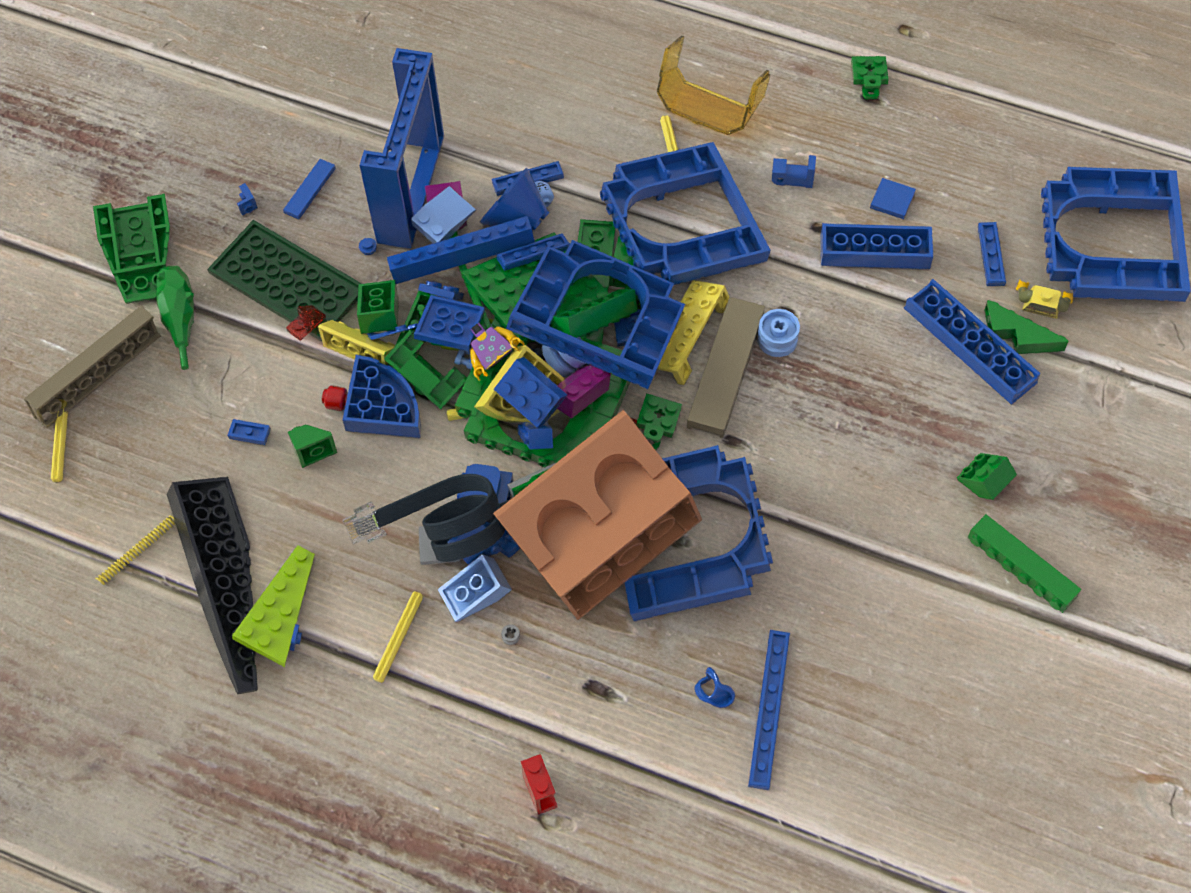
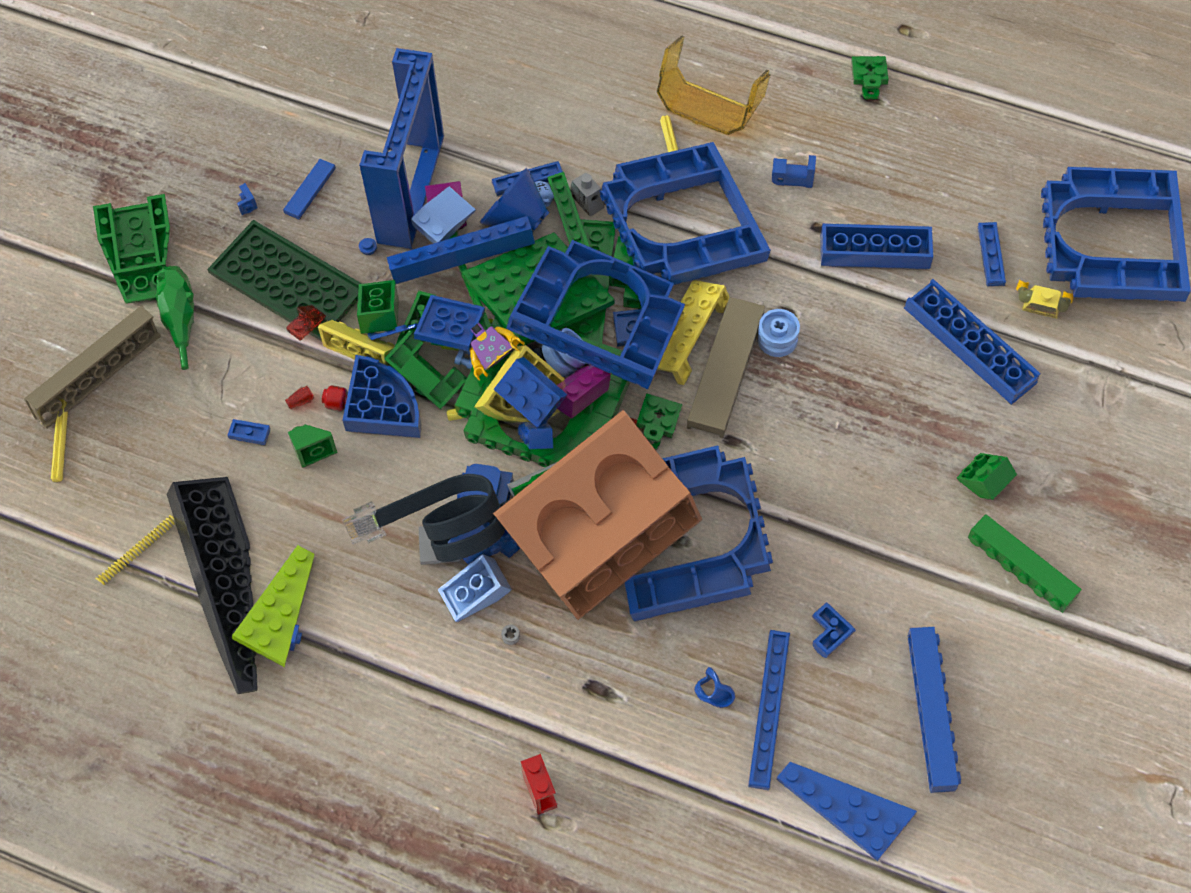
light yellow axle [373,591,423,683] -> none
blue plate [418,281,464,300] -> none
blue tile [497,233,570,271] -> none
green brick [553,289,637,338] -> none
blue tile [870,178,916,219] -> none
green slope [984,300,1069,354] -> none
none -> clear red cone [285,385,315,410]
none -> green plate [547,172,590,247]
none -> light grey torso [570,173,604,216]
none -> blue wing [776,762,917,861]
none -> blue brick [812,602,856,658]
none -> blue brick [907,627,961,793]

